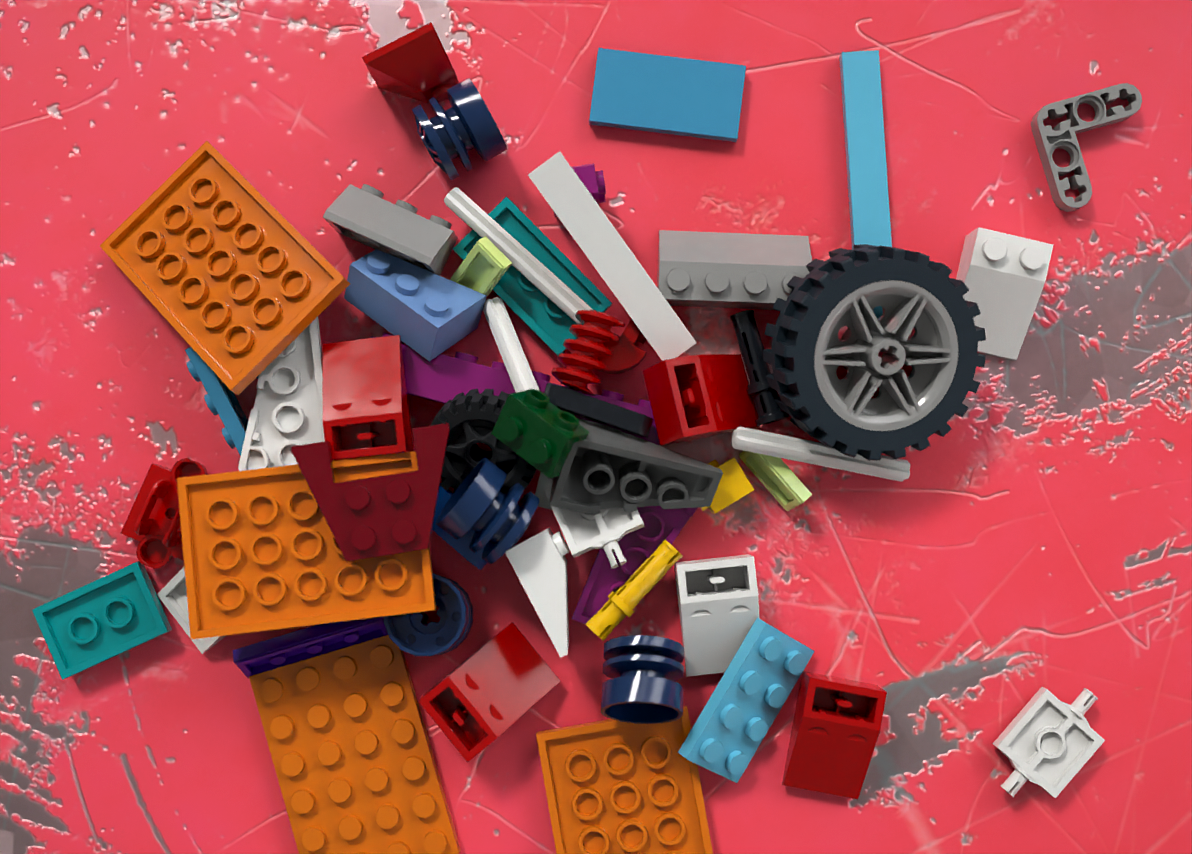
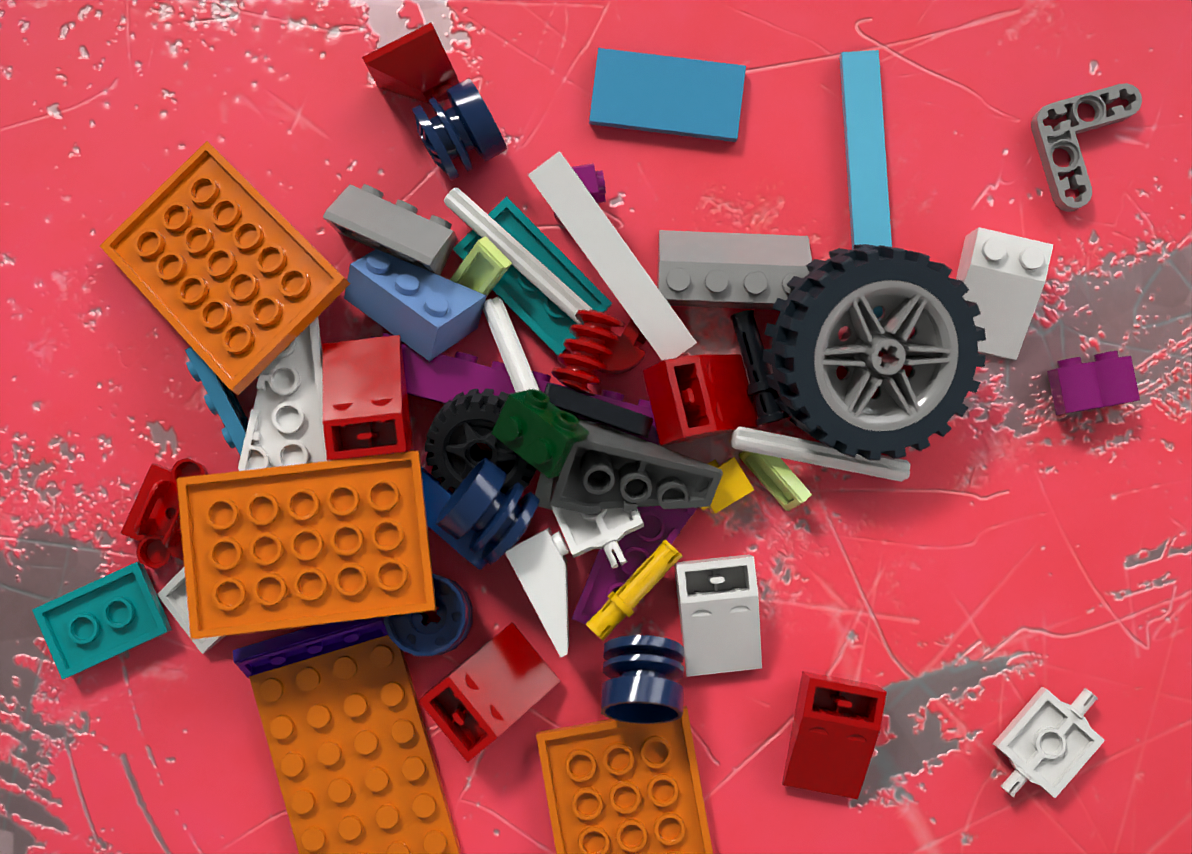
dark red wing [291,423,450,561] -> none
medium azure plate [678,618,815,783] -> none
none -> magenta brick [1047,351,1140,415]

